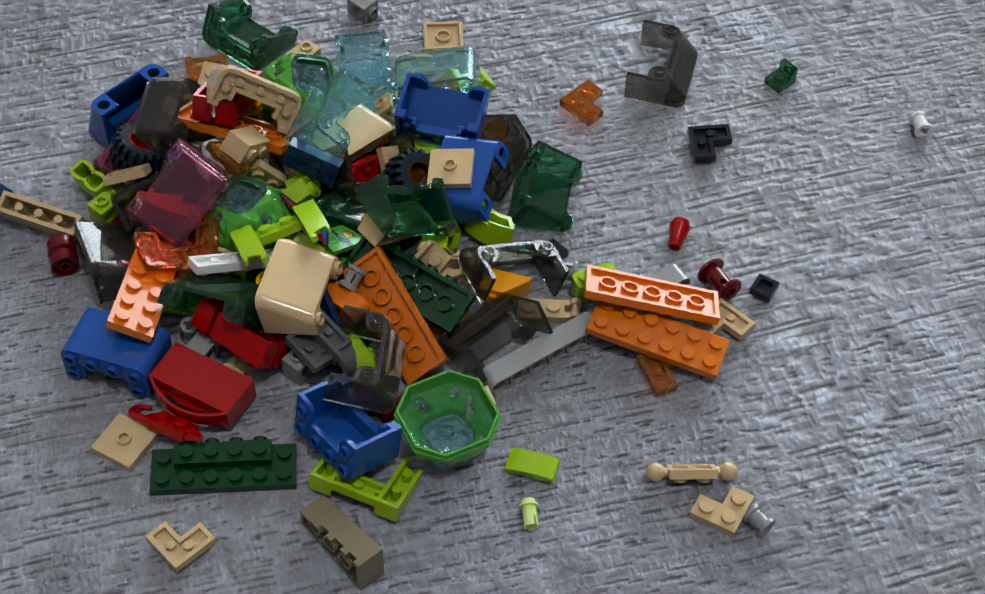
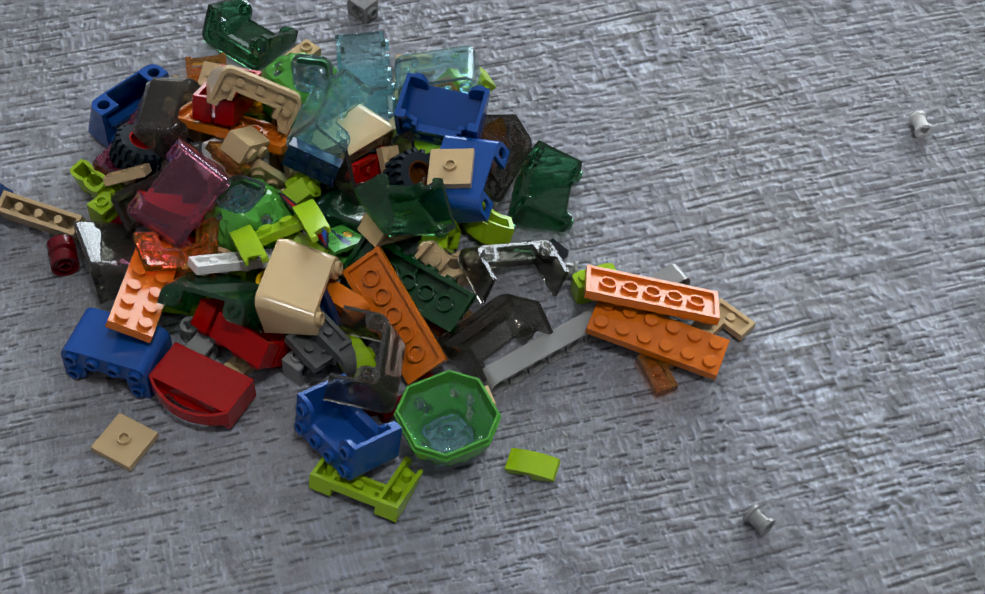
red plate [128,404,203,443] -> none
tan plate [145,521,217,573] -> none
dark green plate [149,436,297,496] -> none
dark tan wedge [299,495,385,591] -> none
light grey bush [339,263,368,292] -> none
tan bracket [374,92,396,127] -> none
tan plate [423,21,464,55] -> none
light orange slope [481,268,531,306] -> none
tan plate [519,298,582,323] -> none
yellowish green pin [519,497,539,531] -> none
clear orange plate [560,79,603,126] -> none
clear smoke windscreen [624,20,698,108] -> none
tan plate [646,462,738,483] -> none
red cone [668,217,691,251] -> none
black plate [687,124,733,163] -> none
tan plate [689,486,754,538] -> none
dark red hose [697,258,742,302] -> none
black plate [749,274,780,303] -> none
clear green bracket [764,58,798,94] -> none

